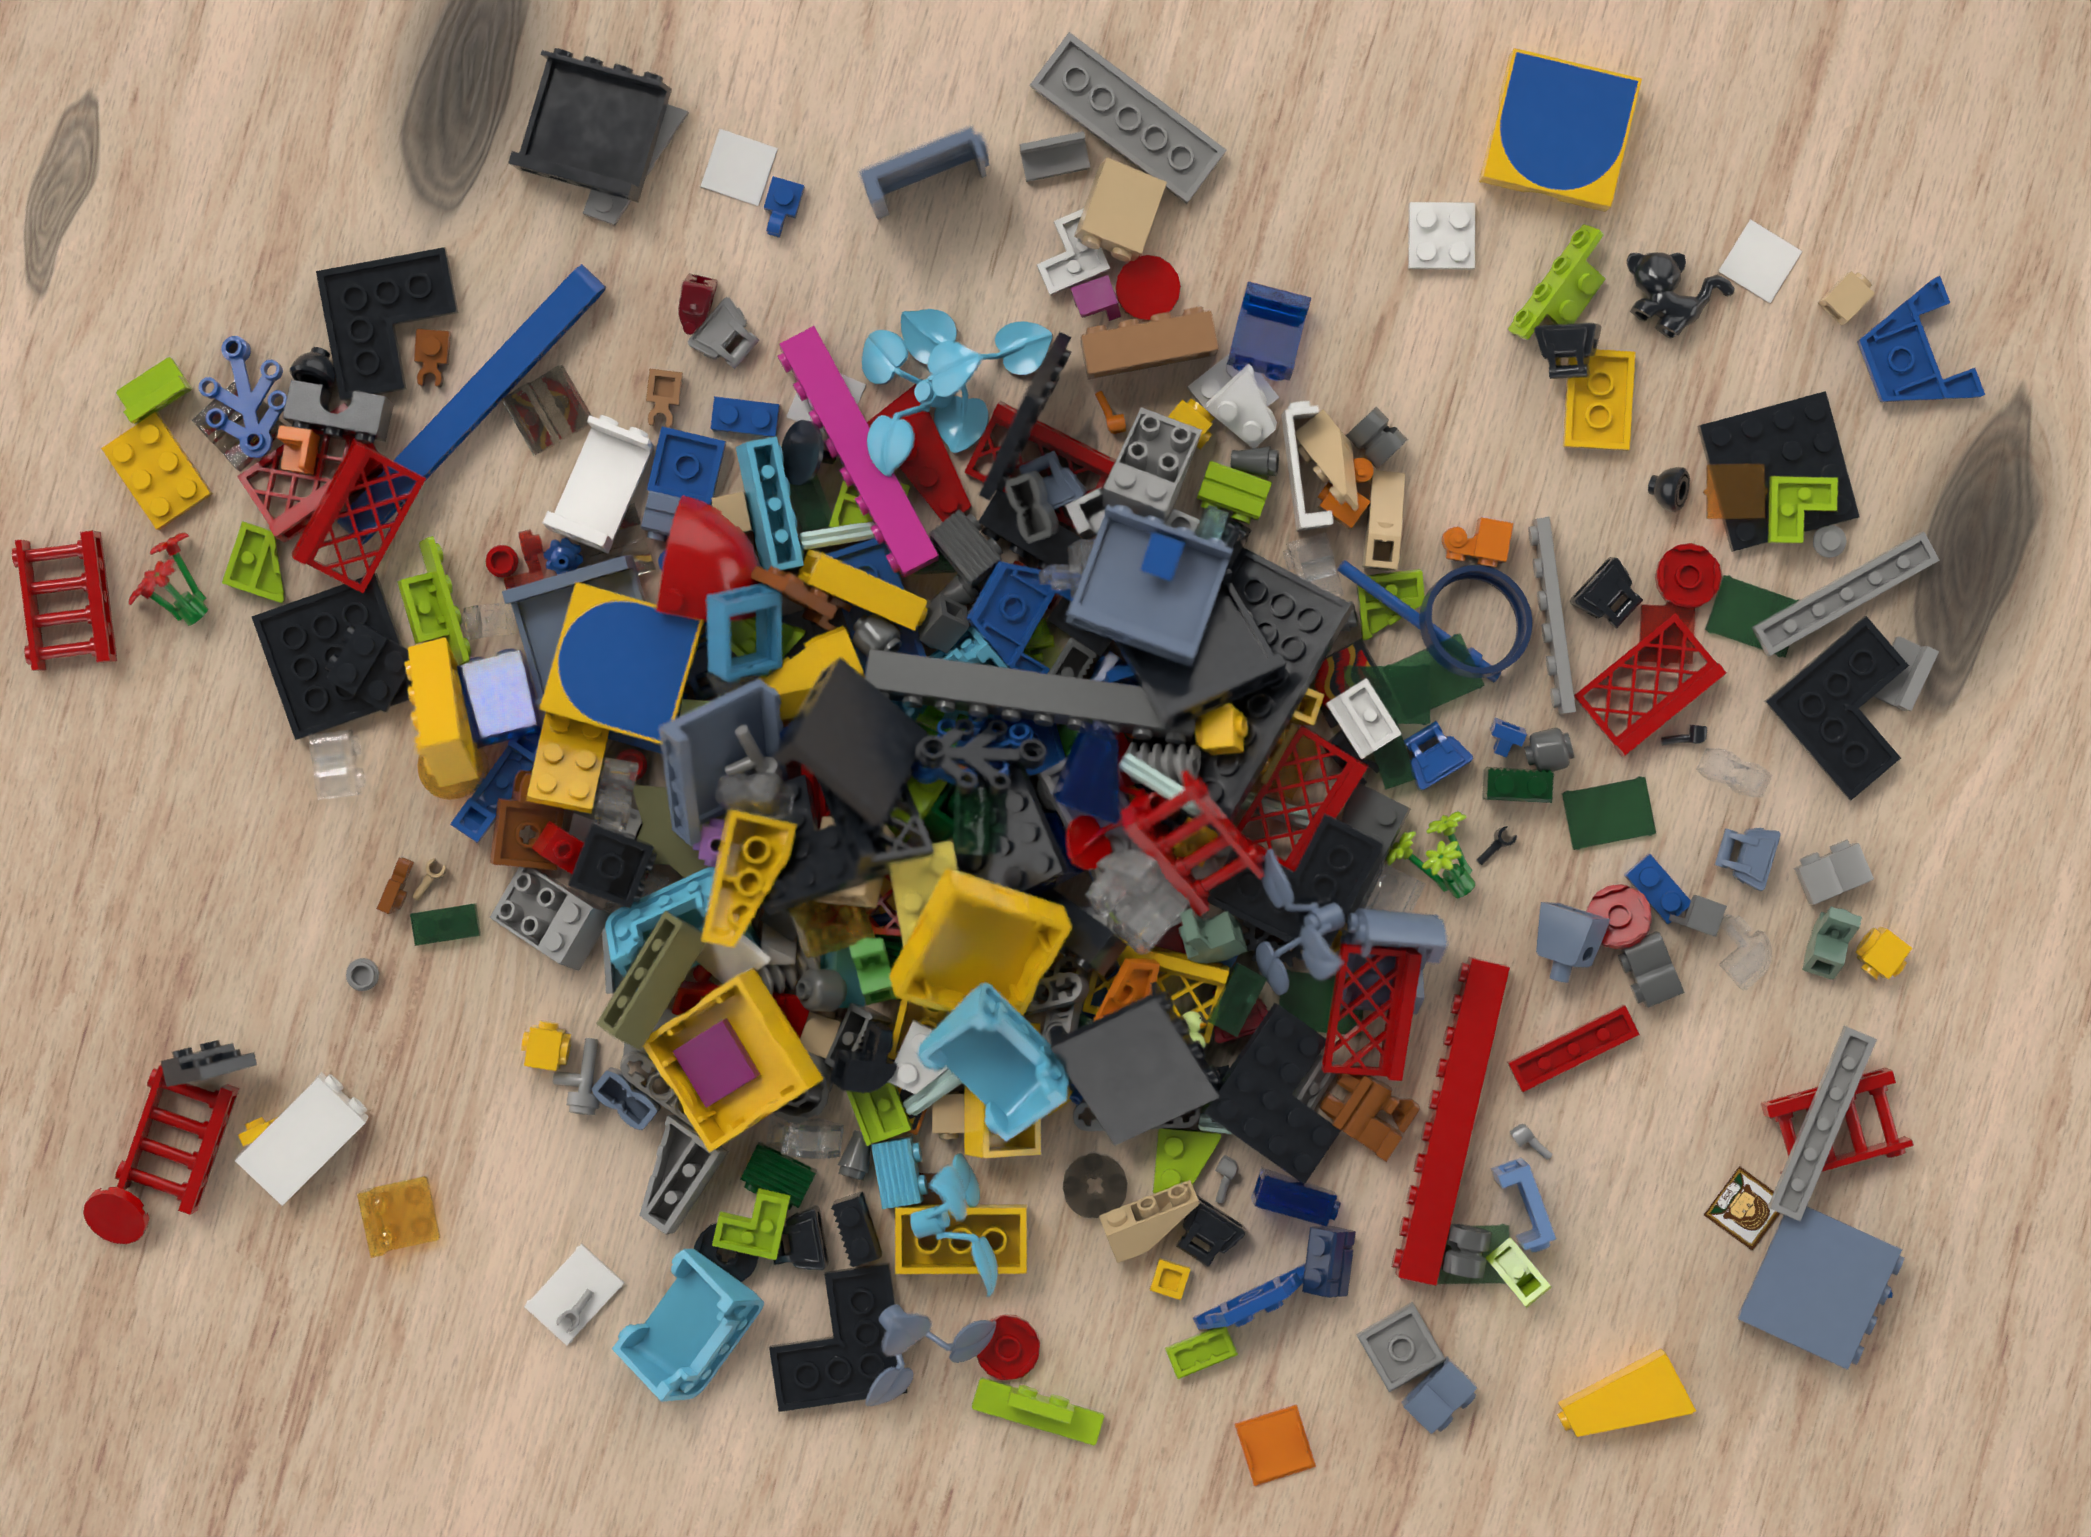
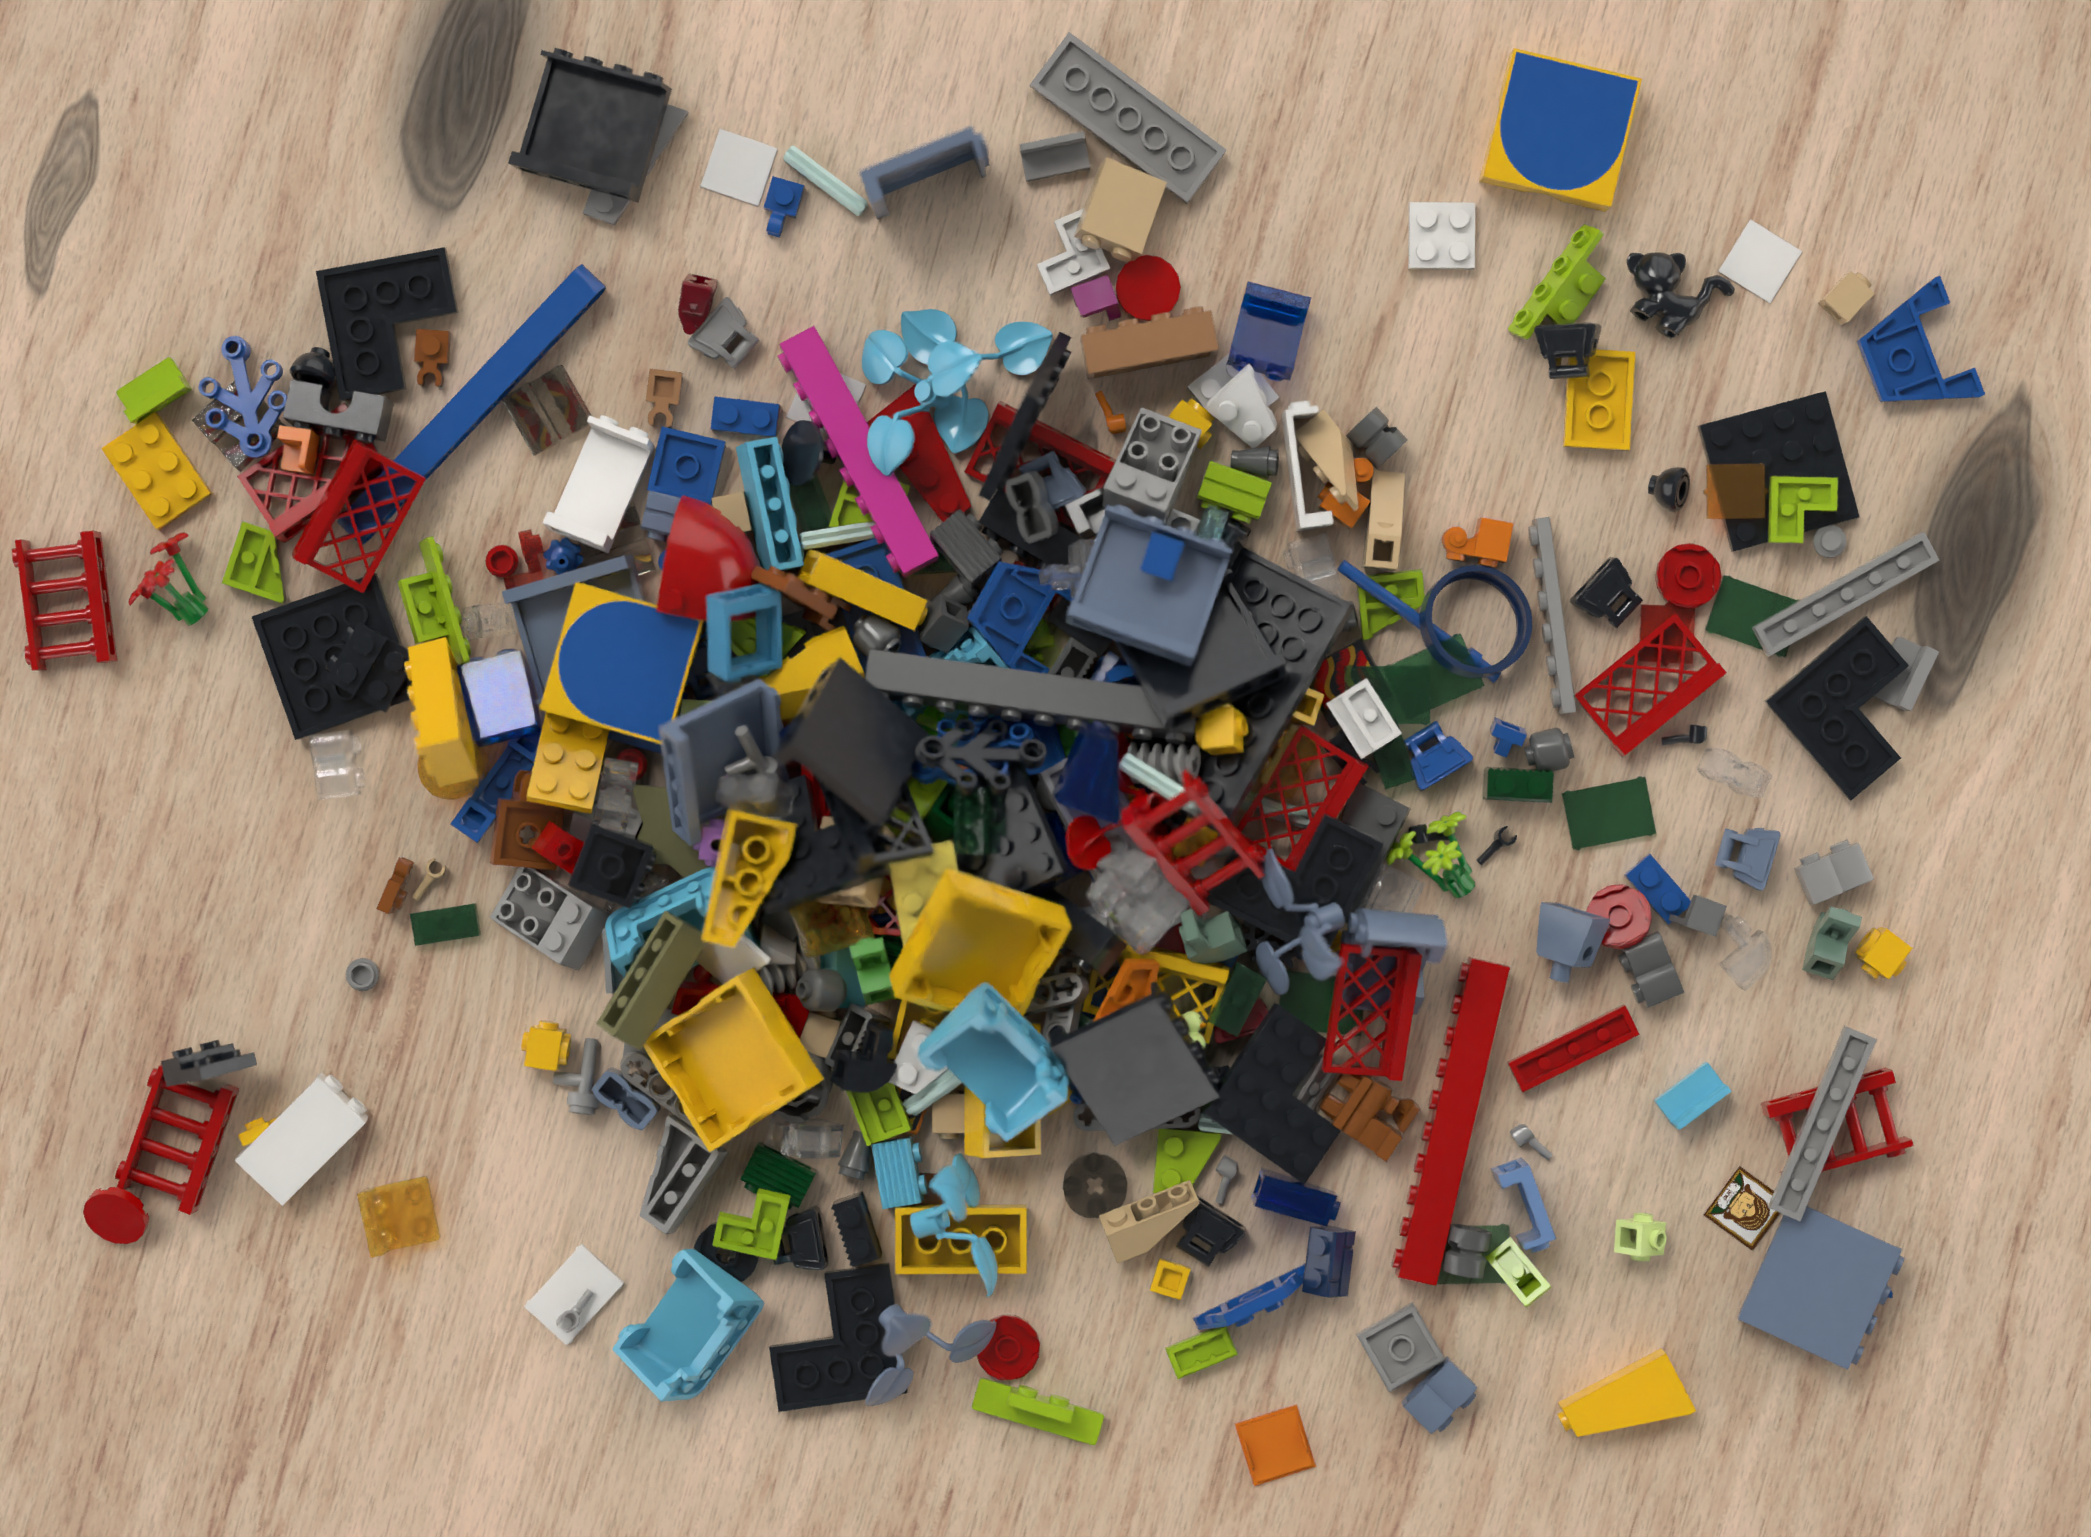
magenta tile [672,1018,760,1108] -> none
none -> light aqua axle [783,146,868,216]
none -> black hand [1408,824,1456,843]
none -> yellowish green brick [1614,1213,1667,1261]
none -> medium azure panel [1654,1062,1731,1130]

